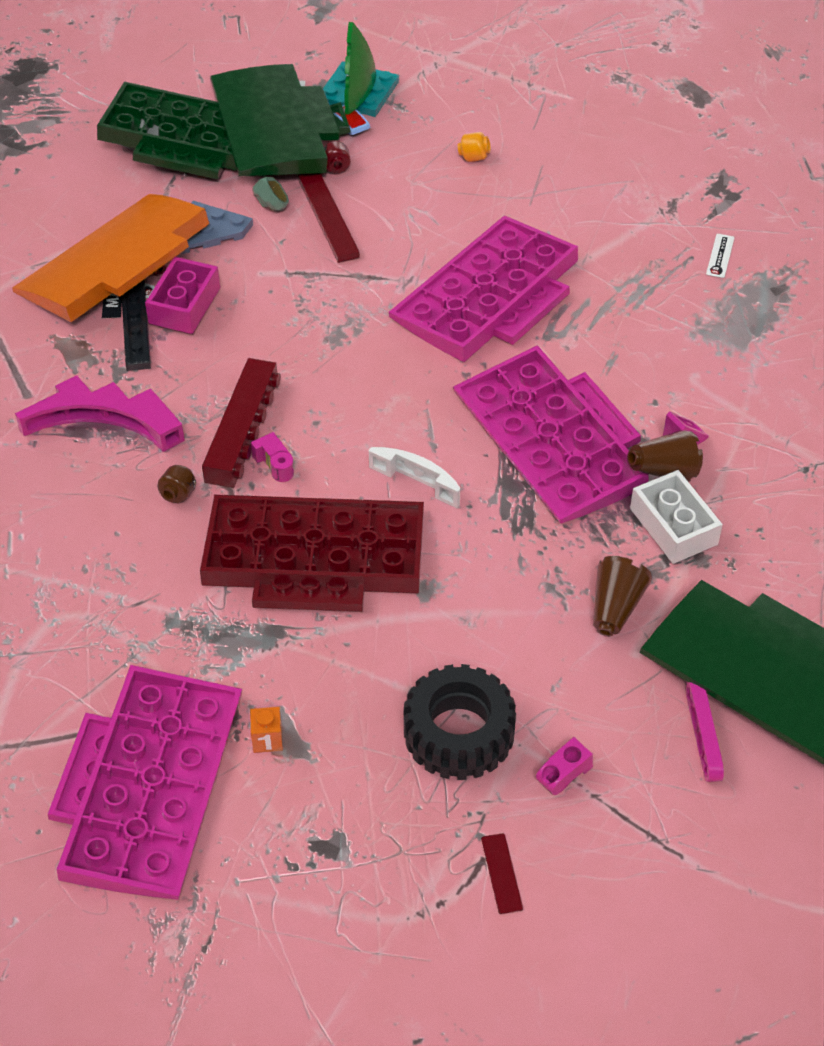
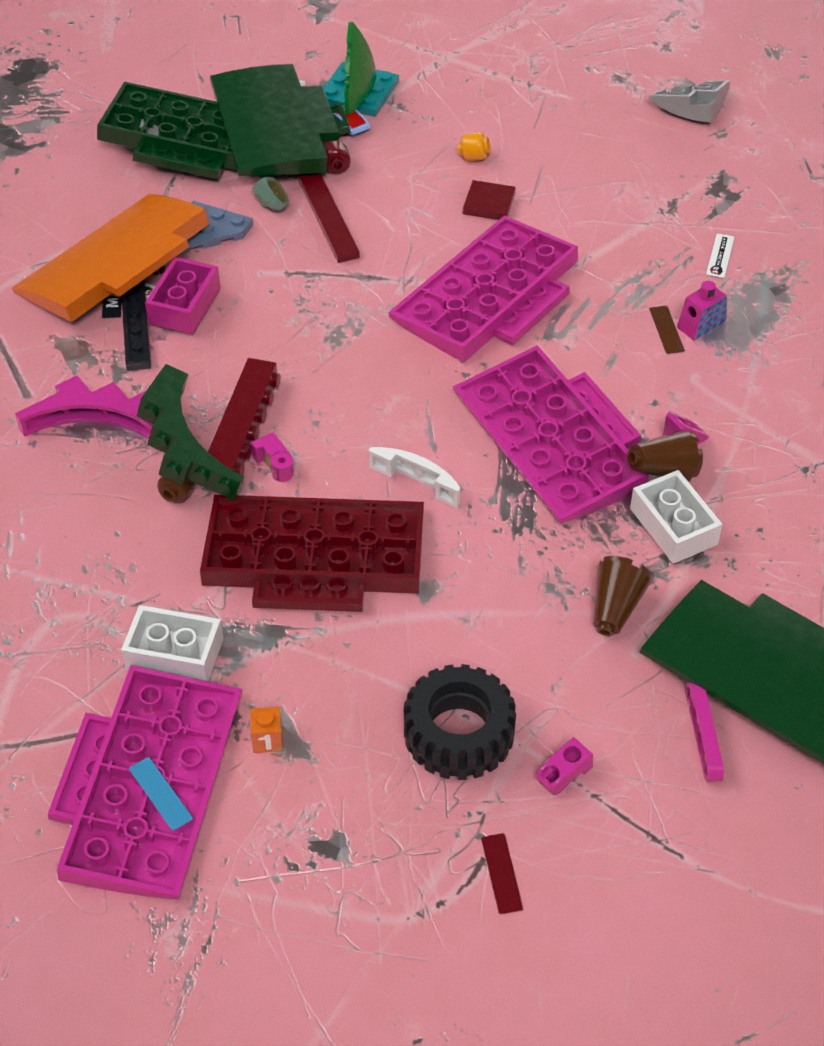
none -> white brick [121,605,224,682]
none -> dark azure sticker [129,757,193,830]
none -> dark green arch [136,364,244,501]
none -> dark red tile [463,180,516,220]
none -> light grey brick [649,80,730,122]
none -> reddish brown sticker [649,306,685,354]
none -> dark pink torso [677,280,727,341]

